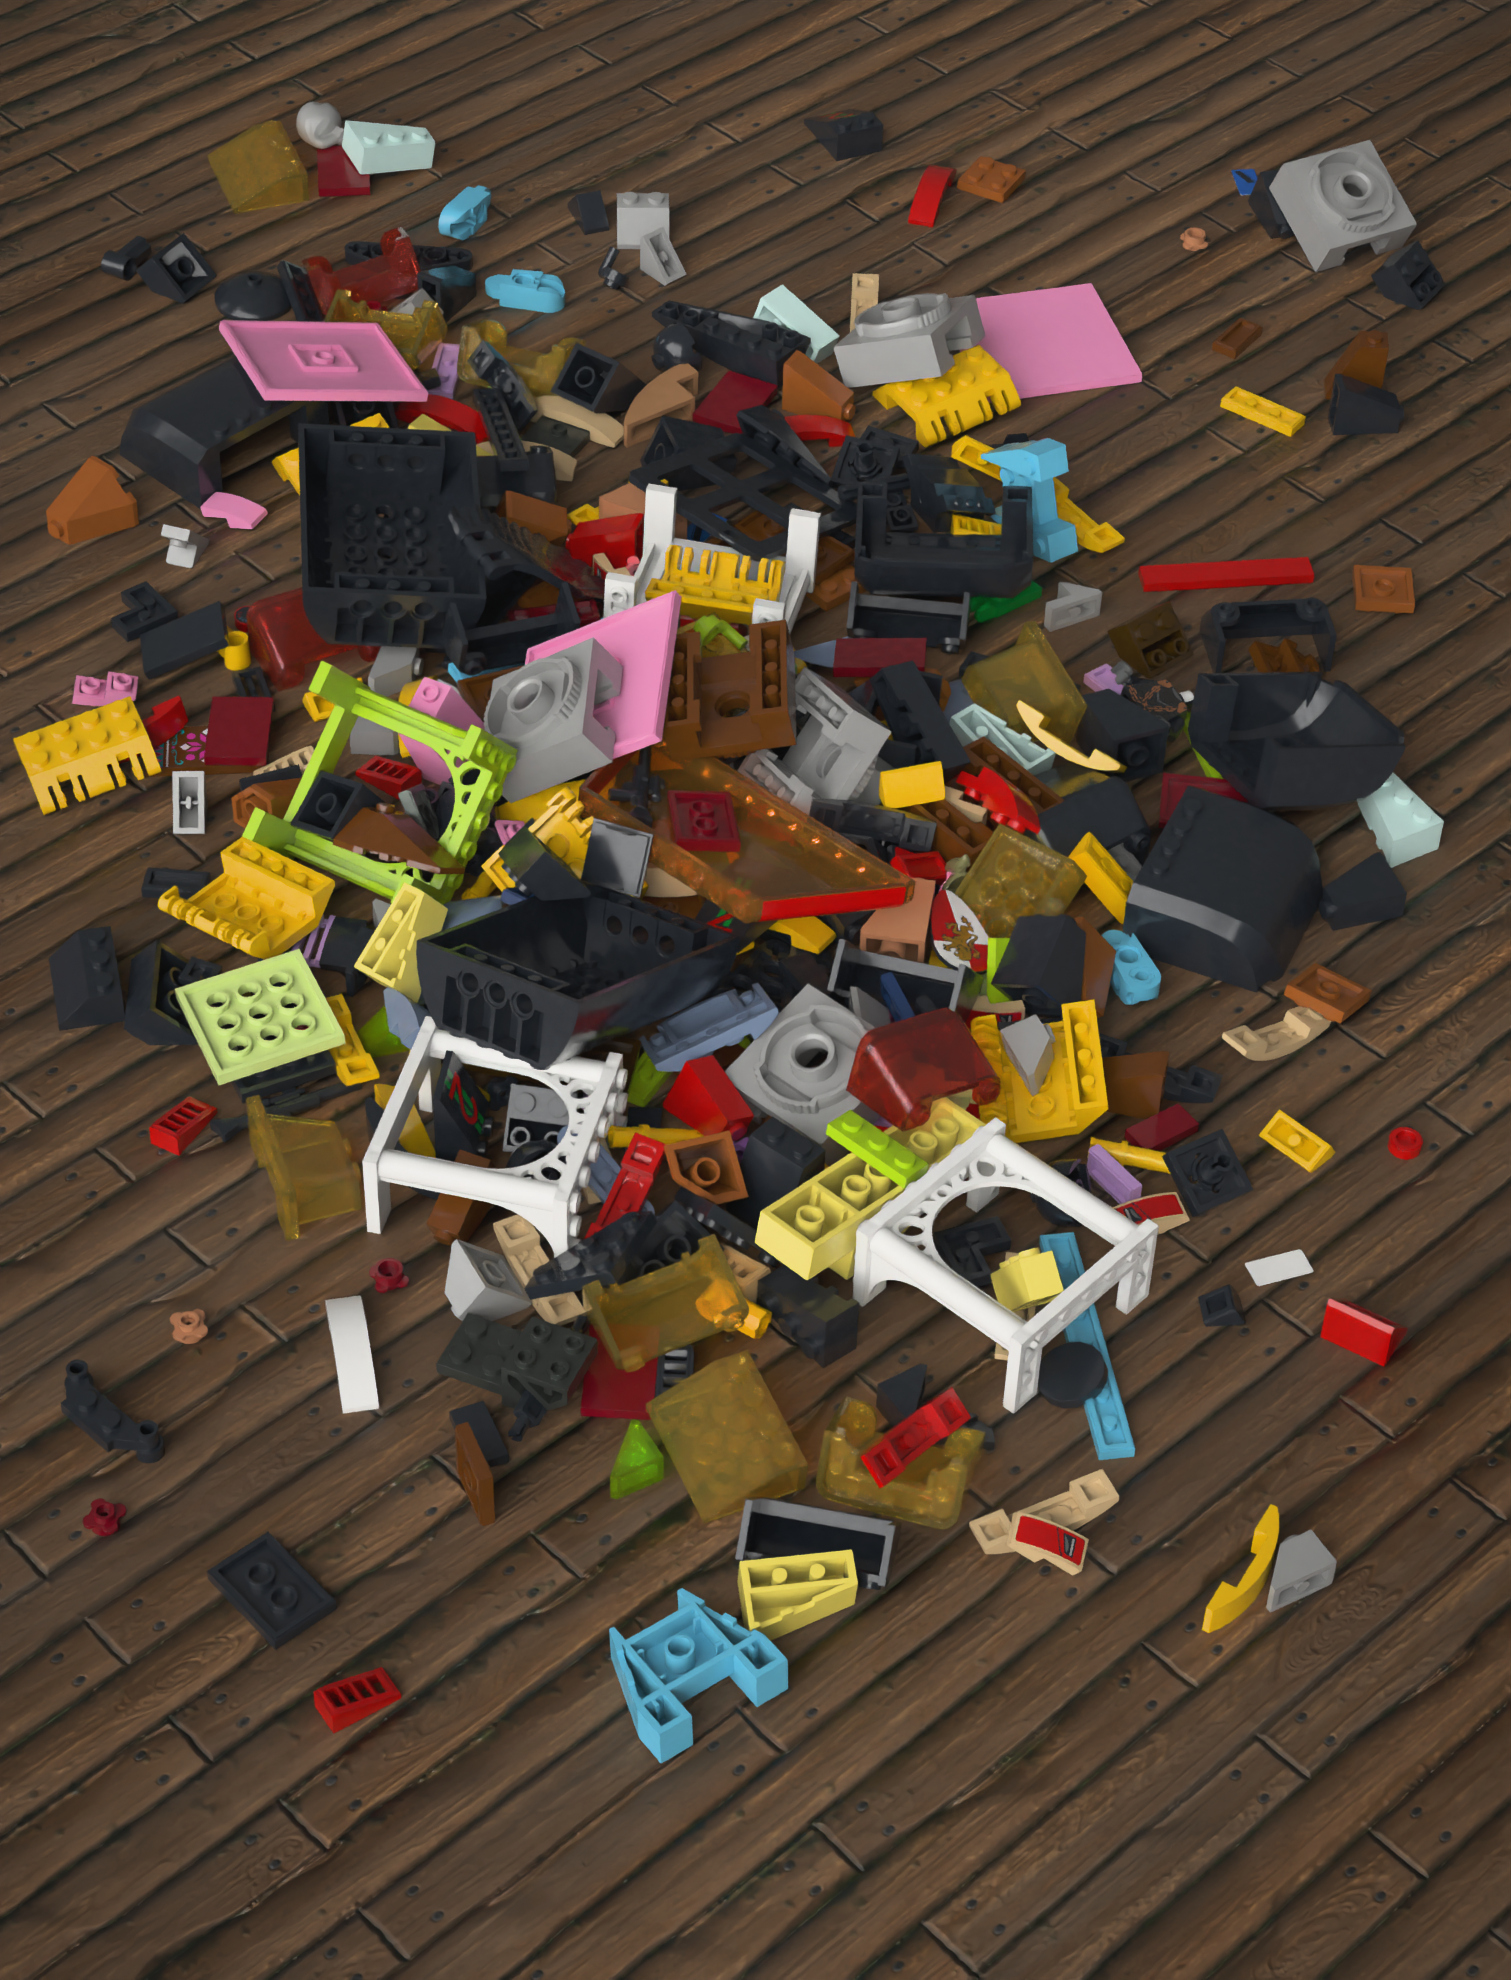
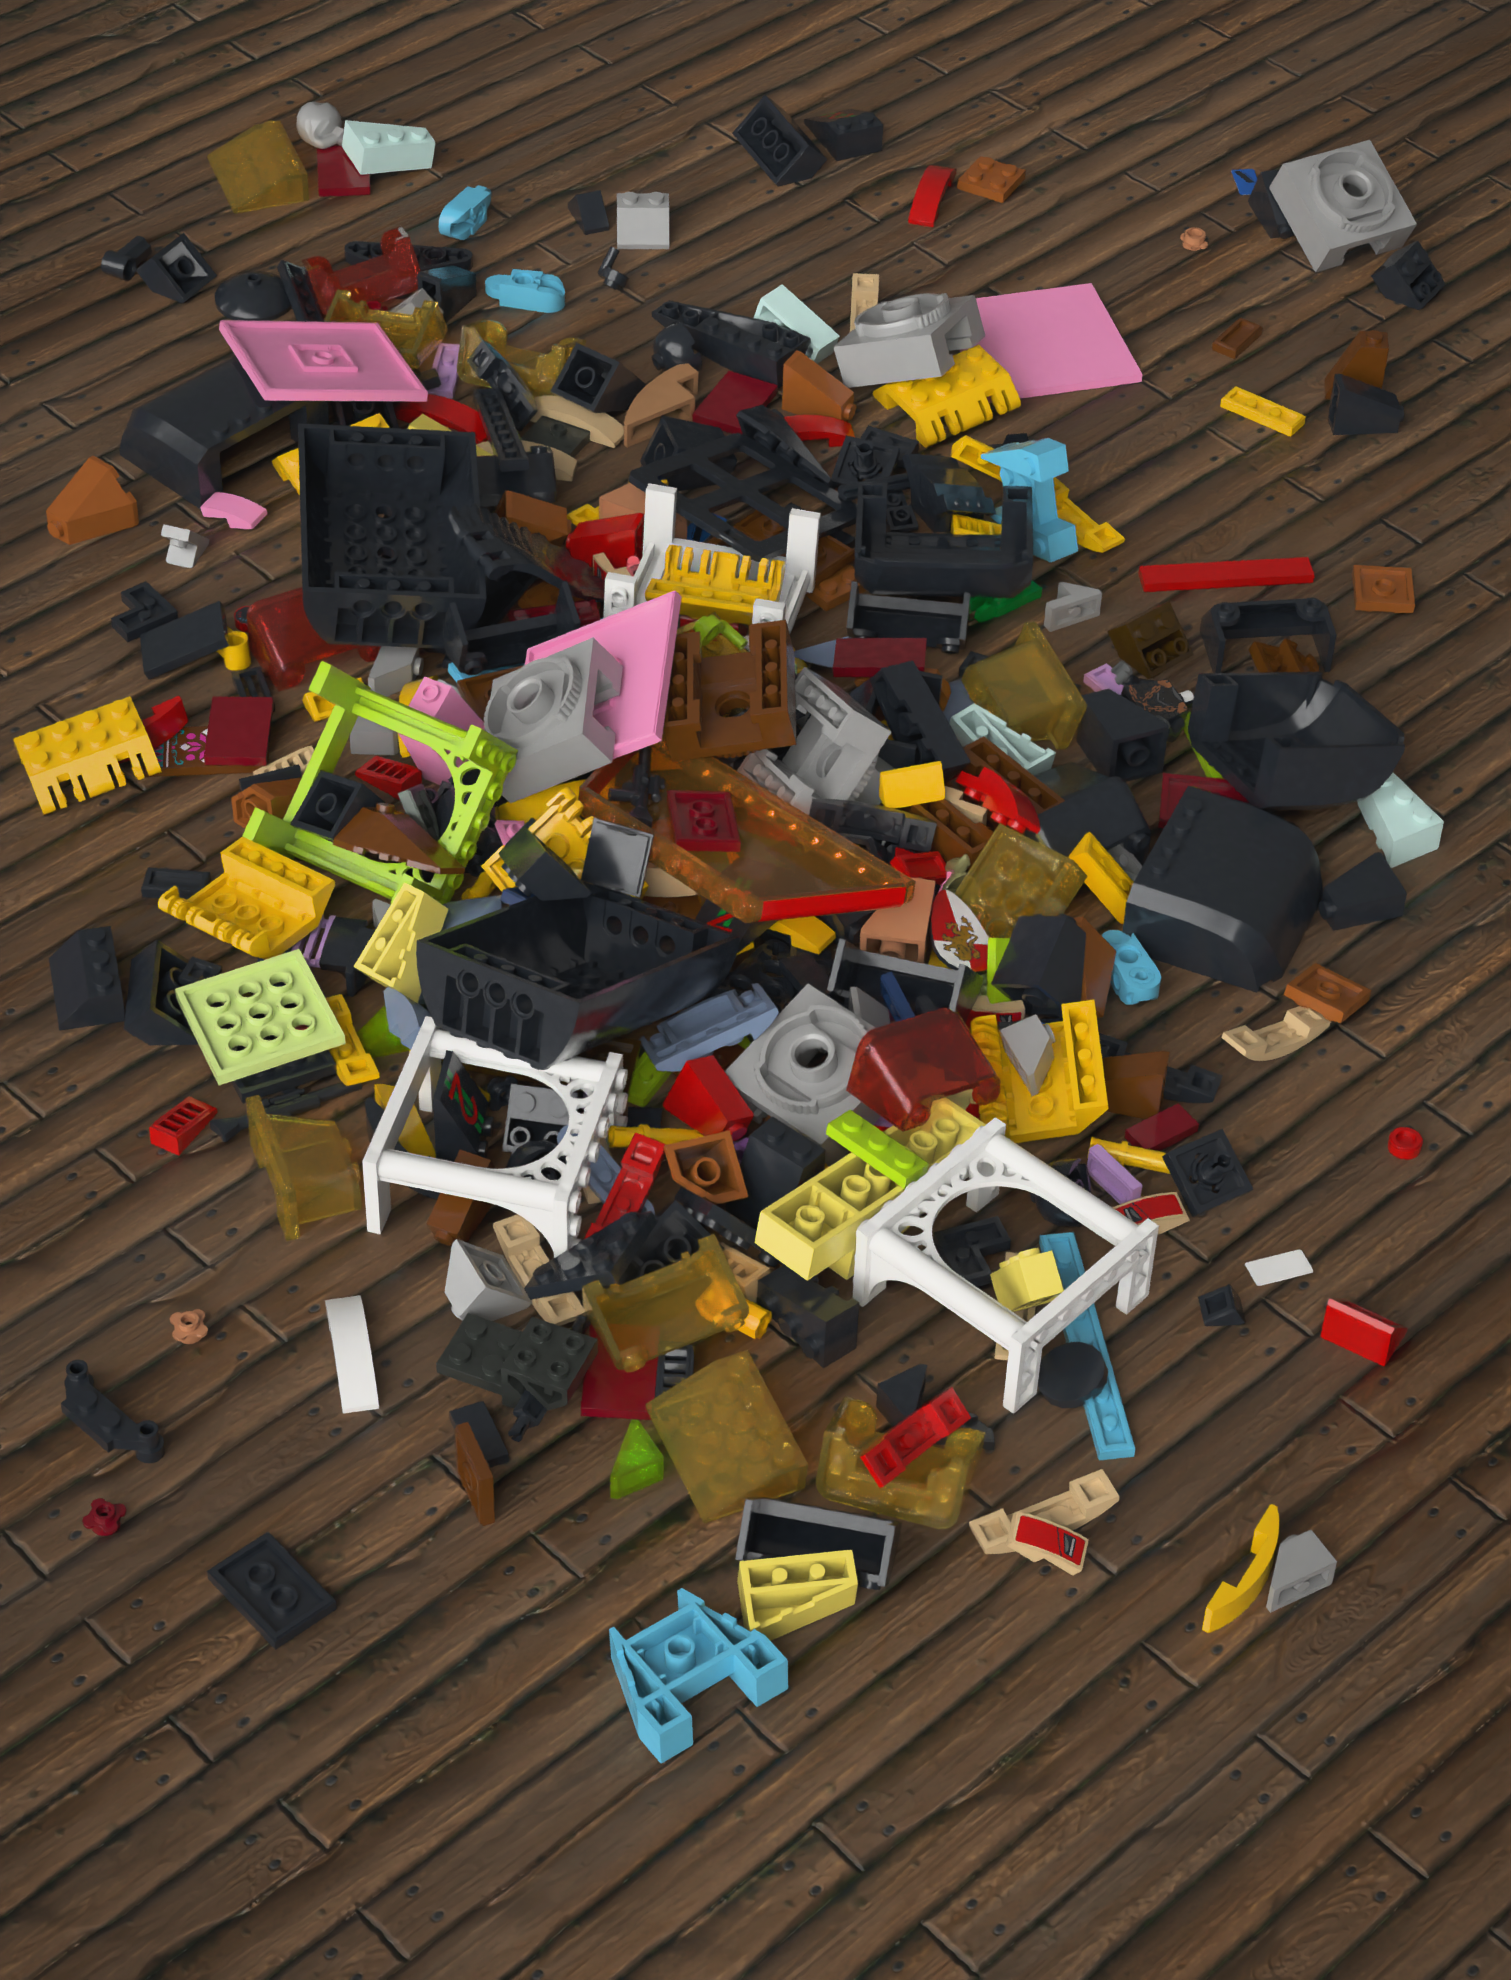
bright pink slope [72,671,138,706] -> none
light grey slope [172,771,208,834] -> none
red slope [313,1667,401,1734] -> none
dark red plate [369,1258,409,1293] -> none
light grey slope [640,227,687,286] -> none
yellow slope [1016,700,1127,773] -> none
yellow slope [1259,1109,1336,1173] -> none
none -> black slope [732,95,828,187]

